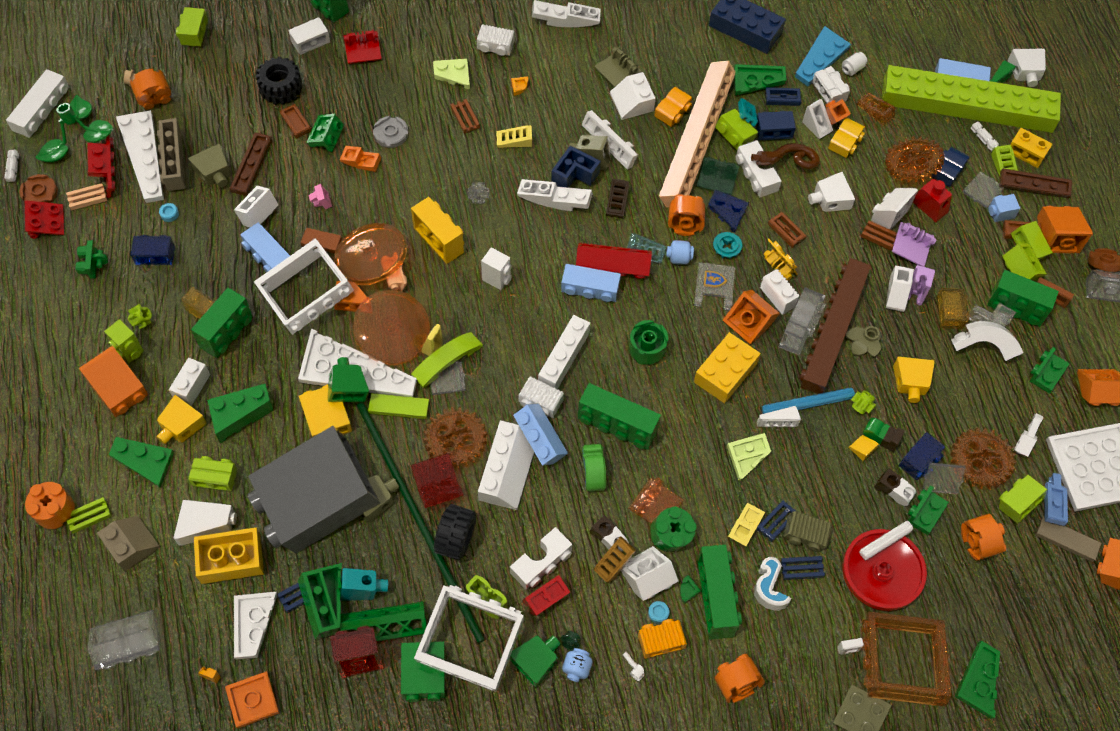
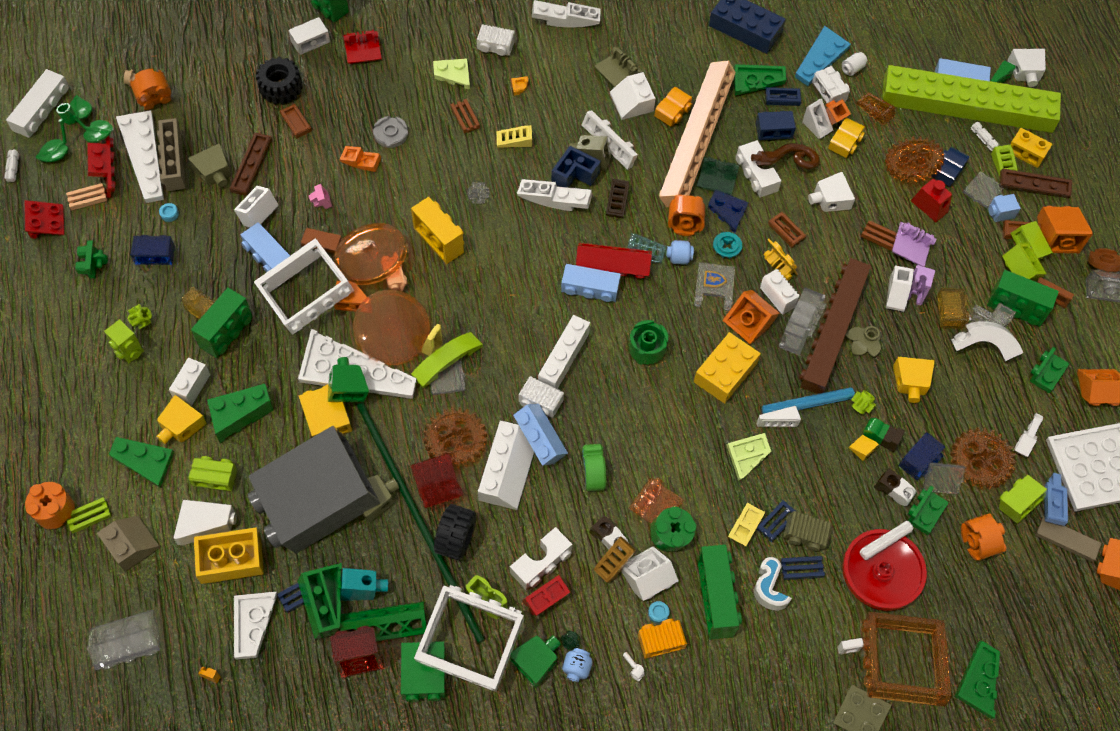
dark orange tile [19,174,58,203] -> none
orange slope [79,346,148,418] -> none
lime brick [176,7,208,47] -> none
orange plate [225,671,279,729] -> none
green bracket [306,114,344,152] -> none
lime tile [368,393,429,419] -> none
white brick [481,247,512,290] -> none
green brick [578,383,661,450] -> none
green tile [680,575,701,604] -> none
lime brick [715,109,758,151] -> none
orange brick [715,654,765,703] -> none
teal tile [738,98,758,126] -> none
white slope [871,188,918,230] -> none

